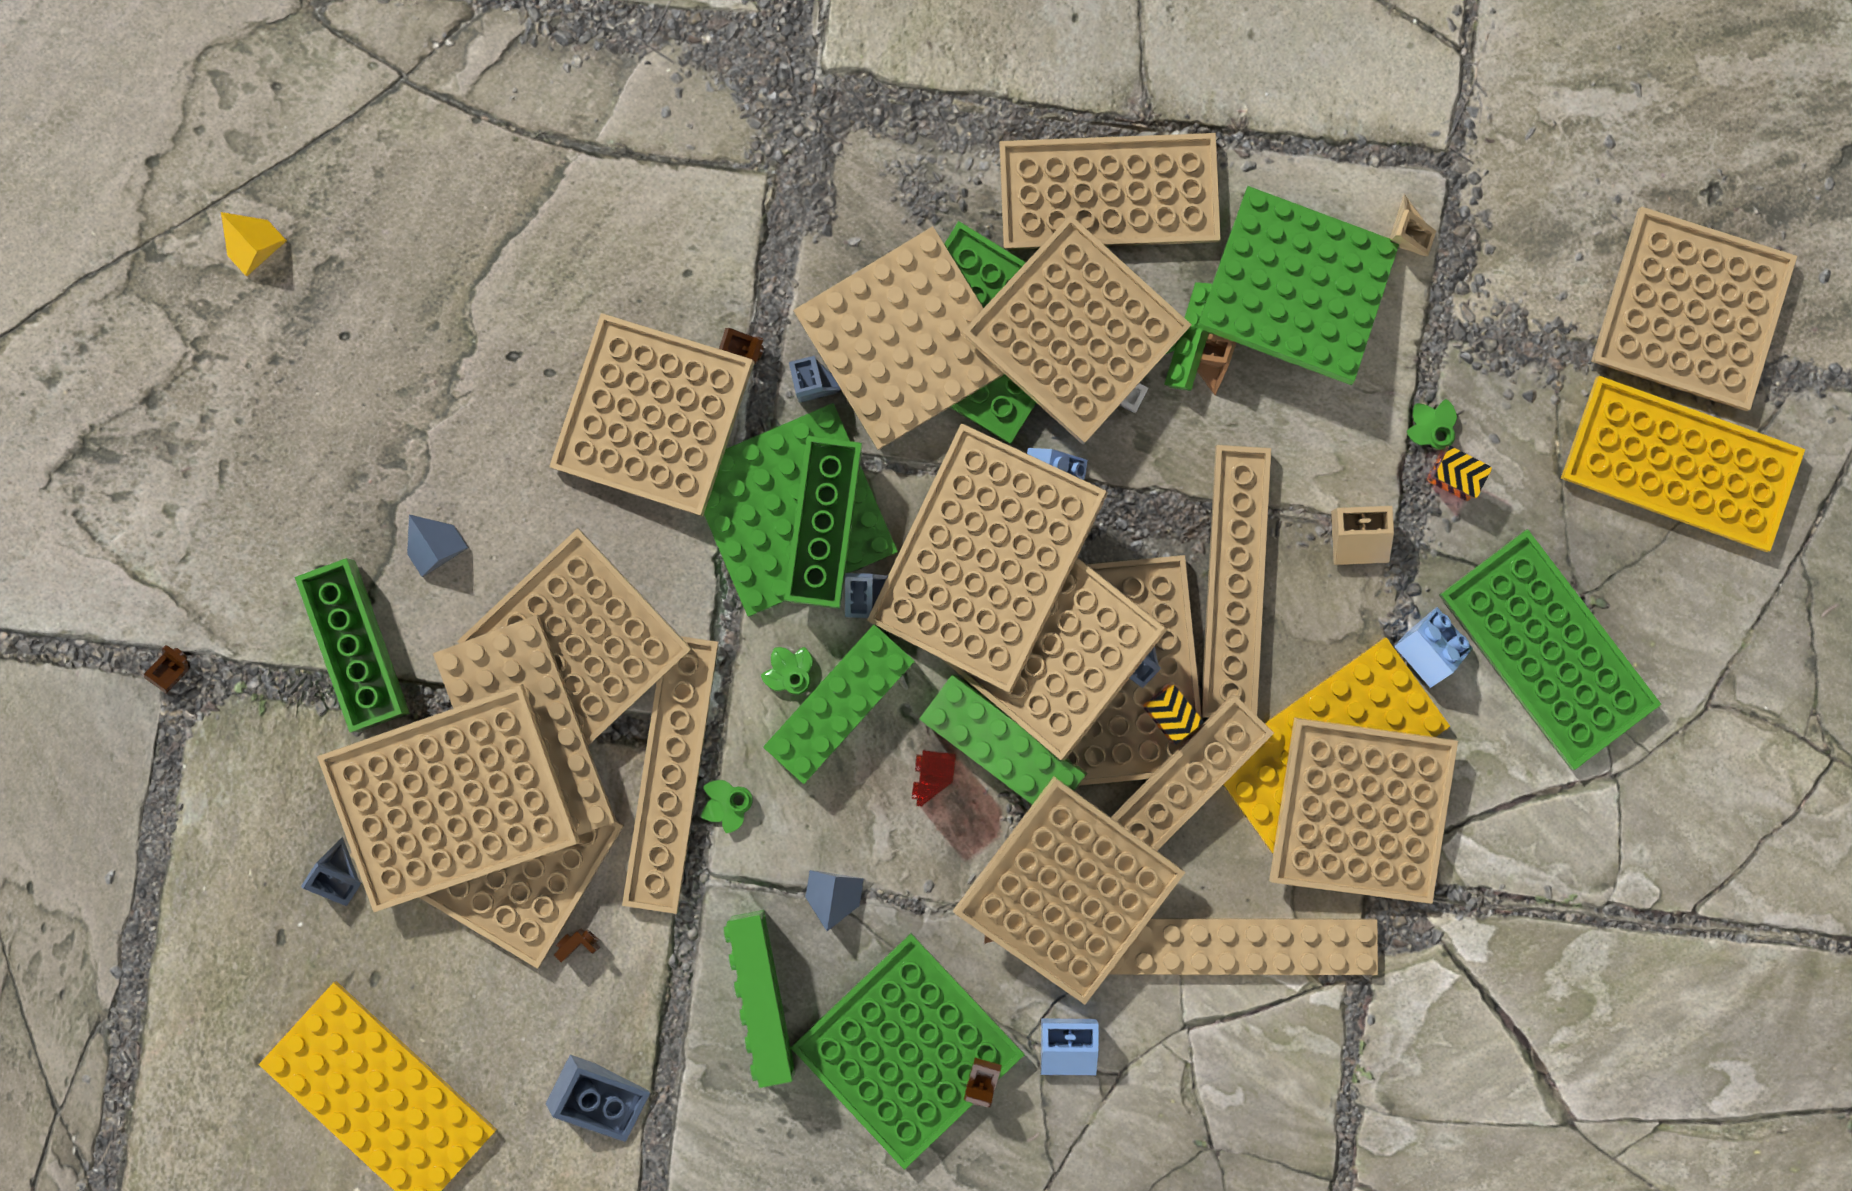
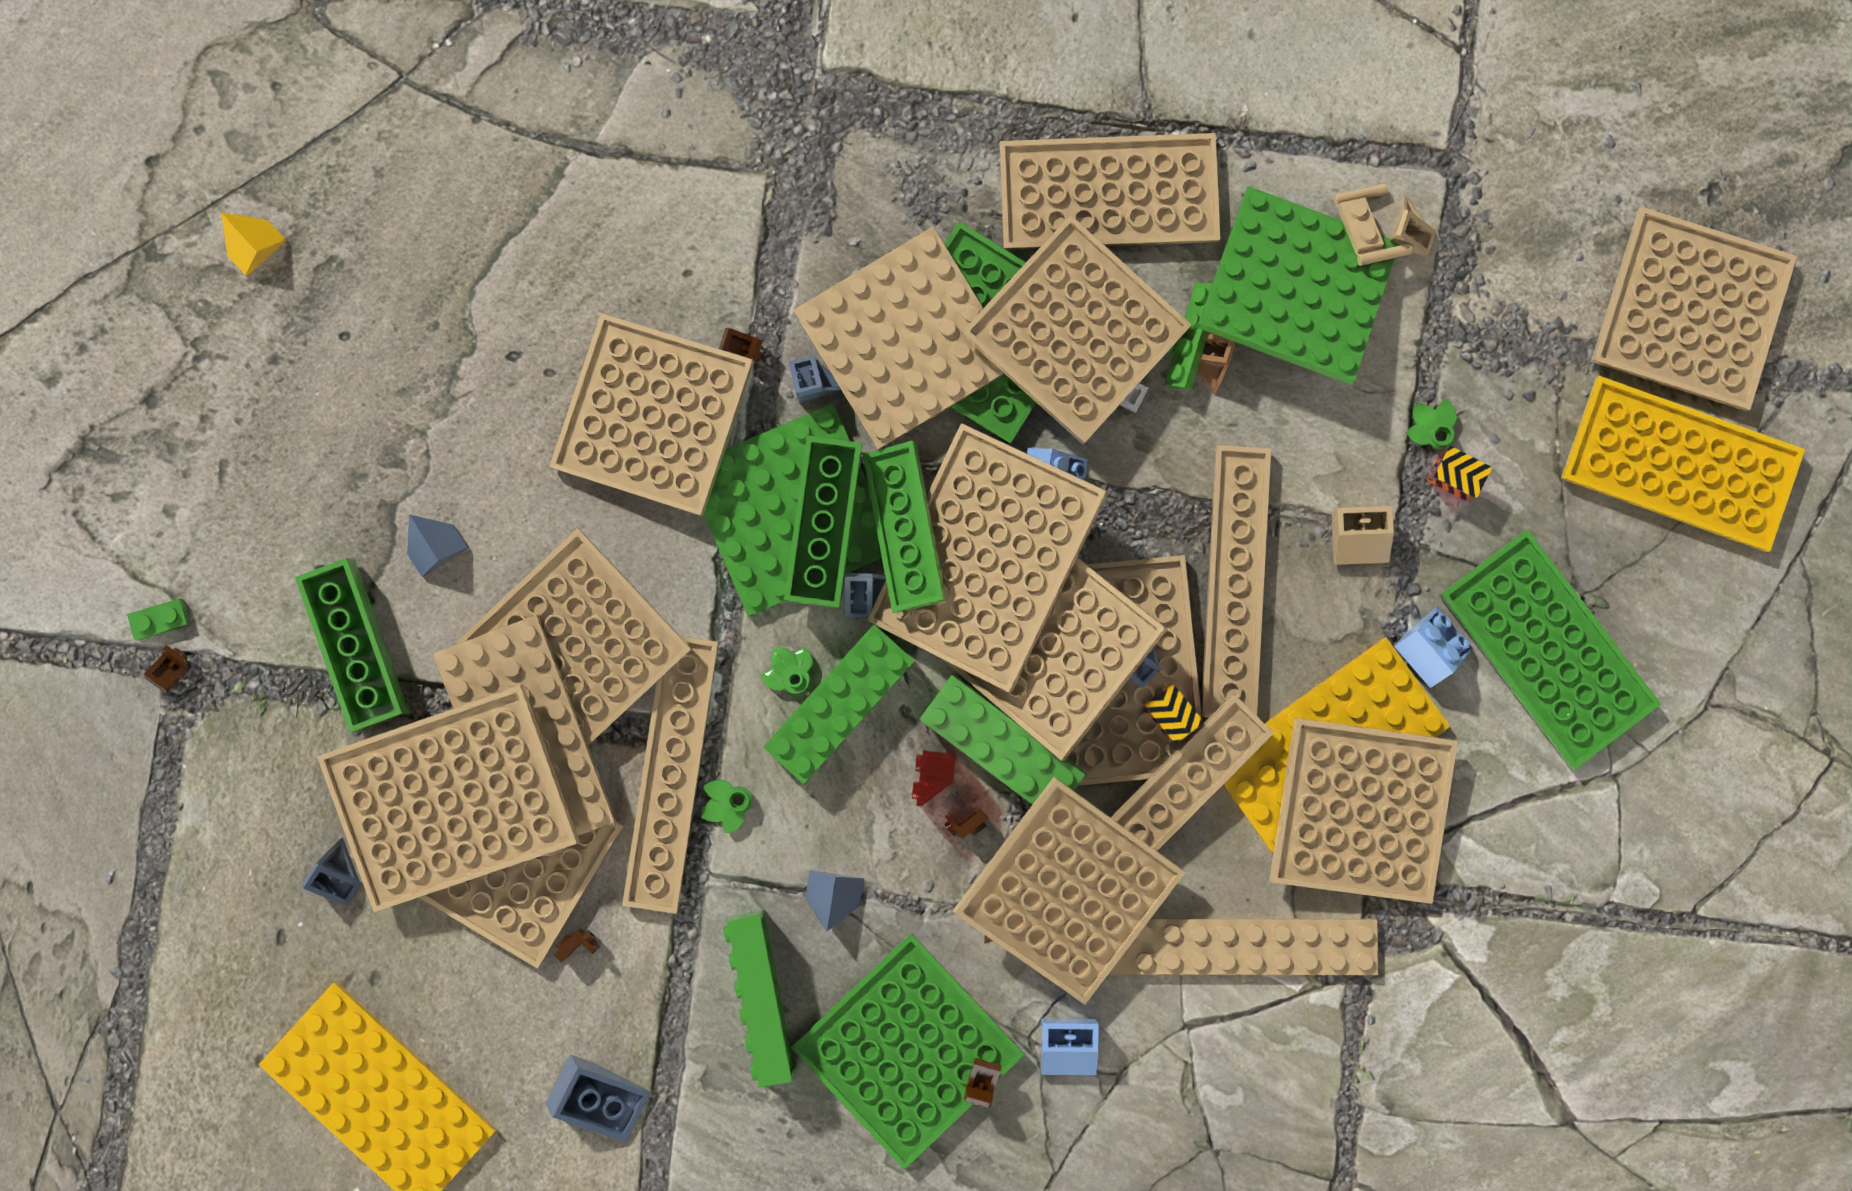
none -> bright green plate [127,598,190,641]
none -> bright green plate [863,440,947,614]
none -> reddish brown bracket [944,808,988,839]
none -> tan plate [1333,184,1412,266]

